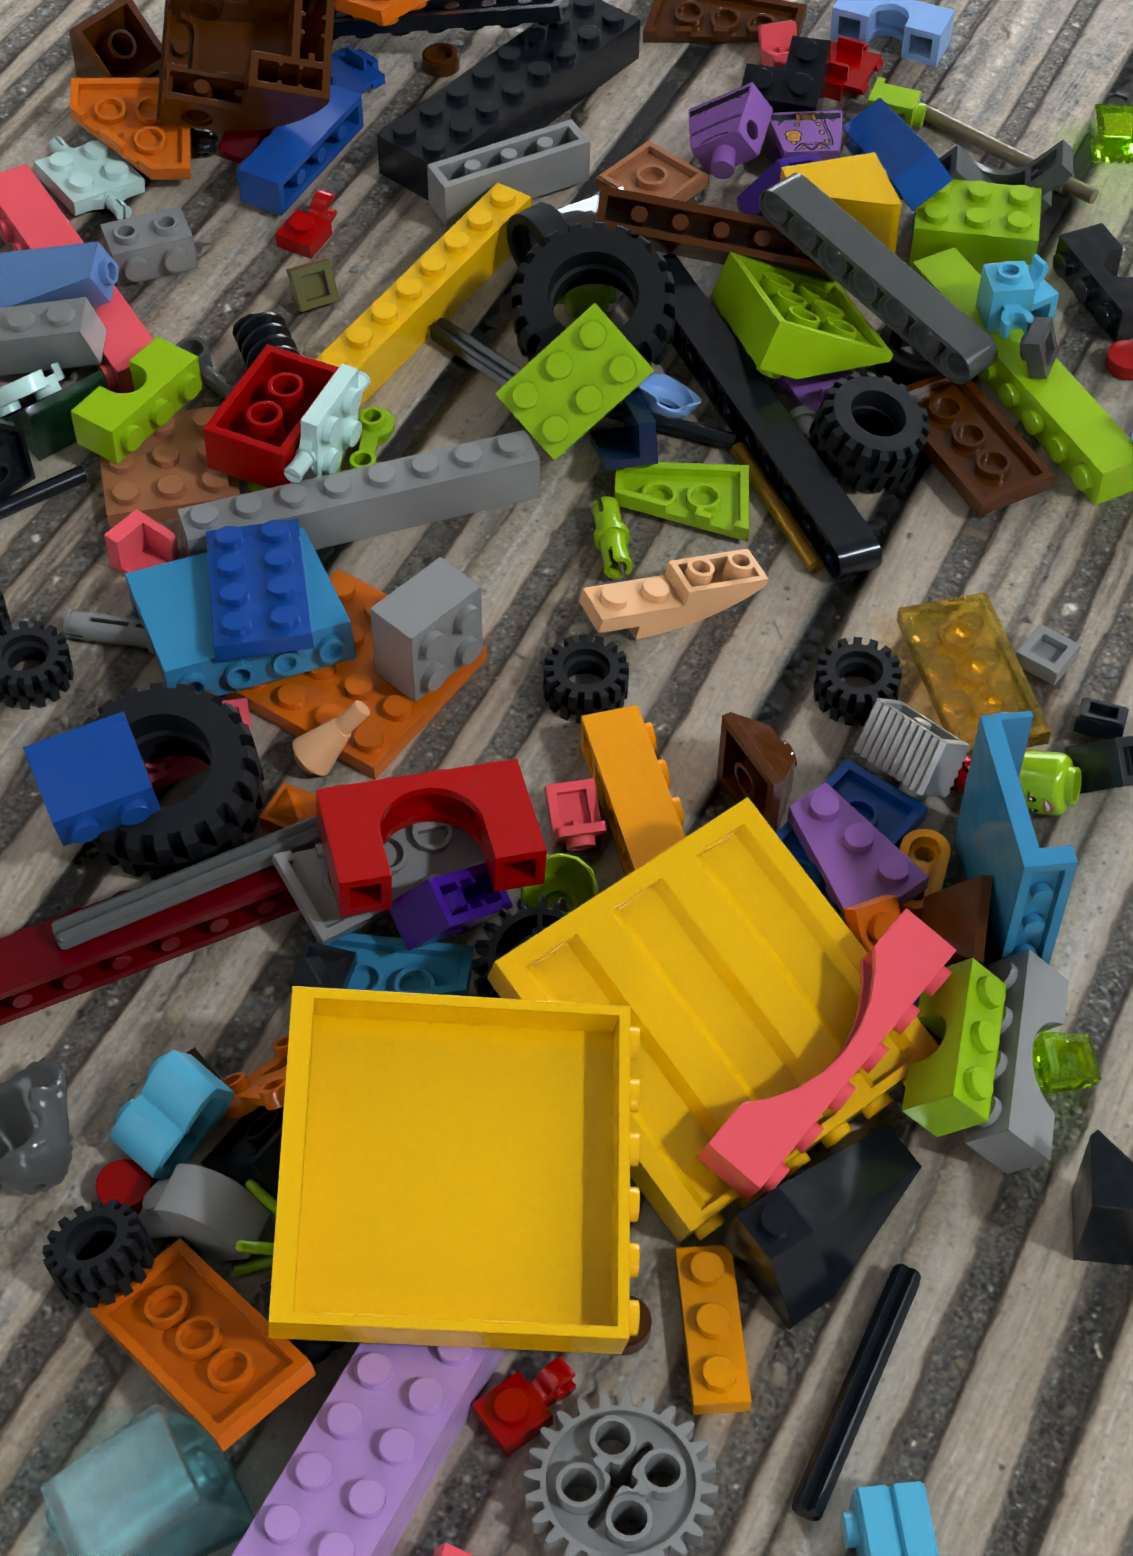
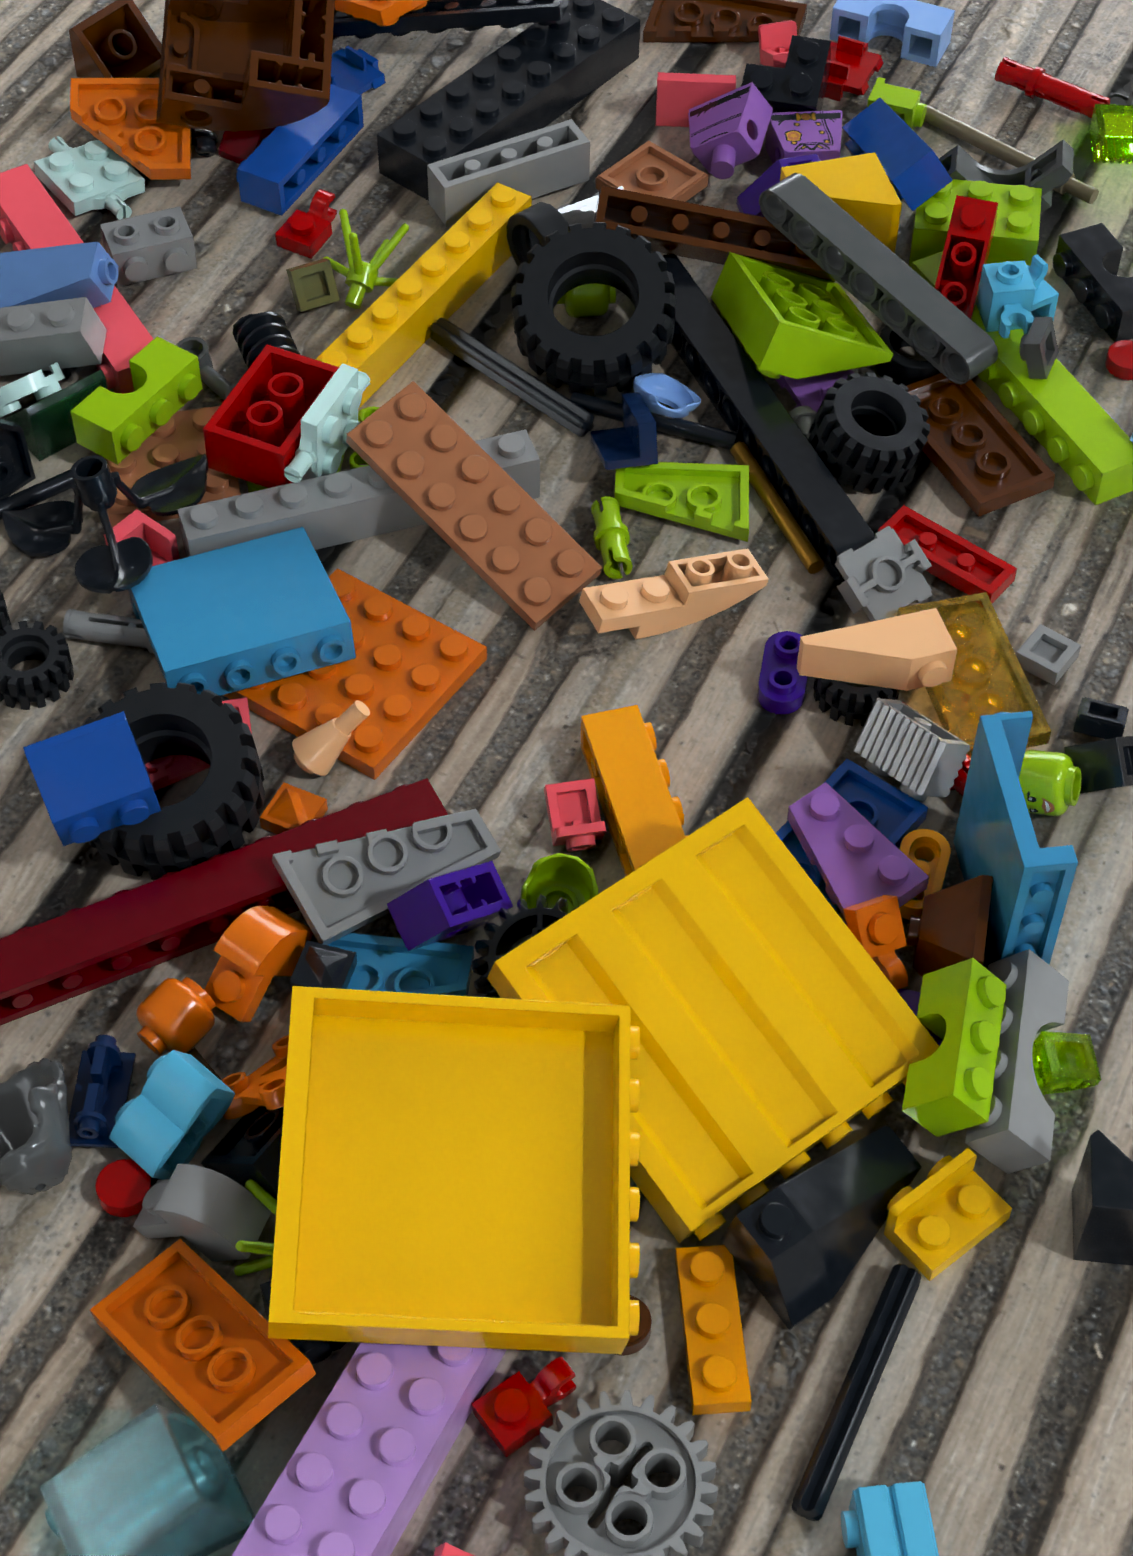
black tyre [42,1199,155,1308] -> none
dark grey axle [51,815,321,950] -> none
blue plate [206,519,314,661] -> none
red arch [316,759,547,917] -> none
light grey brick [370,557,483,702] -> none
reddish brown tile [422,43,460,77] -> none
lime brick [495,303,655,461] -> none
black tyre [543,635,629,724] -> none
coral arch [696,908,957,1201] -> none
reddish brown slope [717,712,797,833] -> none
none -> black plant [2,454,208,594]
none -> dark blue hinge [69,1035,136,1148]
none -> orange head [136,977,216,1056]
none -> orange brick [204,906,313,1022]
none -> lime plant [323,209,409,309]
none -> nougat plate [346,381,602,631]
none -> coral slope [655,72,736,127]
none -> dark purple plate [757,631,808,714]
none -> light nougat slope [797,608,957,691]
none -> light grey piece [835,526,933,622]
none -> red plate [878,505,1017,607]
none -> yellow bracket [884,1148,1012,1281]
none -> red slope [934,195,998,319]
none -> red pin [995,57,1111,122]

